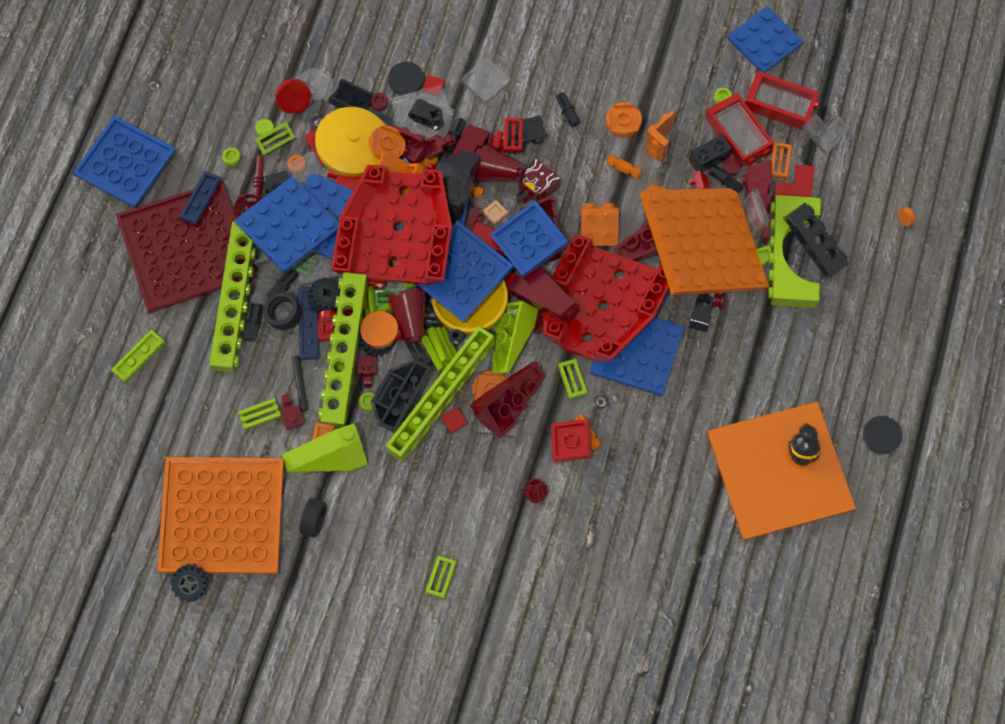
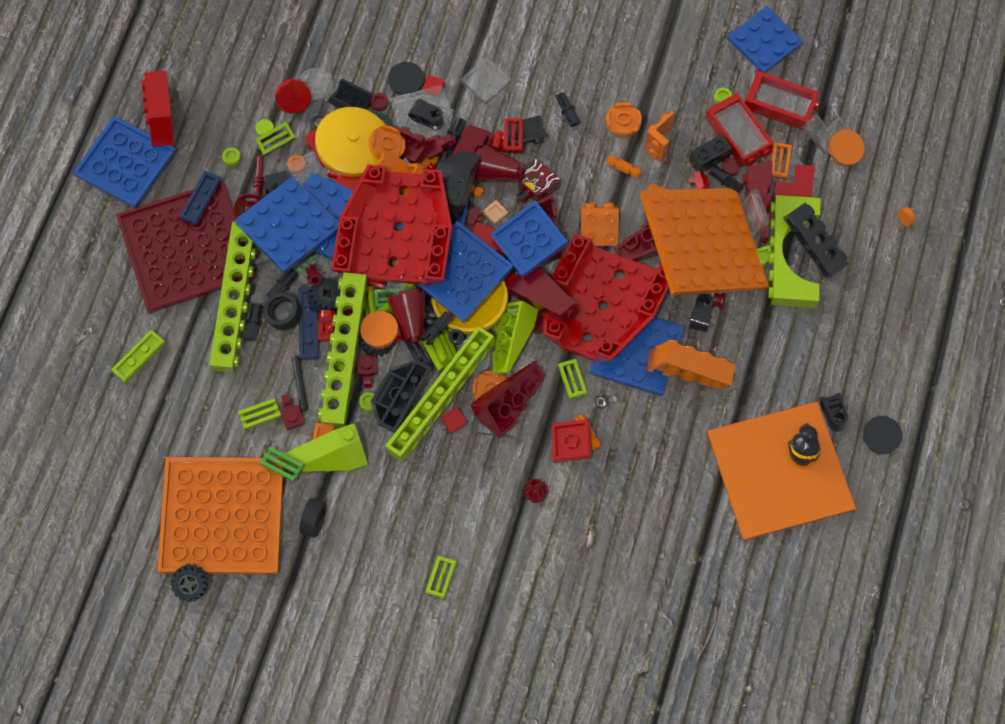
none -> red wedge [141,71,174,147]
none -> bright green tile [259,446,304,482]
none -> dark red pin [305,264,322,285]
none -> black axle [421,312,453,345]
none -> orange wedge [646,340,735,390]
none -> black piece [820,392,848,432]
none -> orange tile [828,129,865,166]

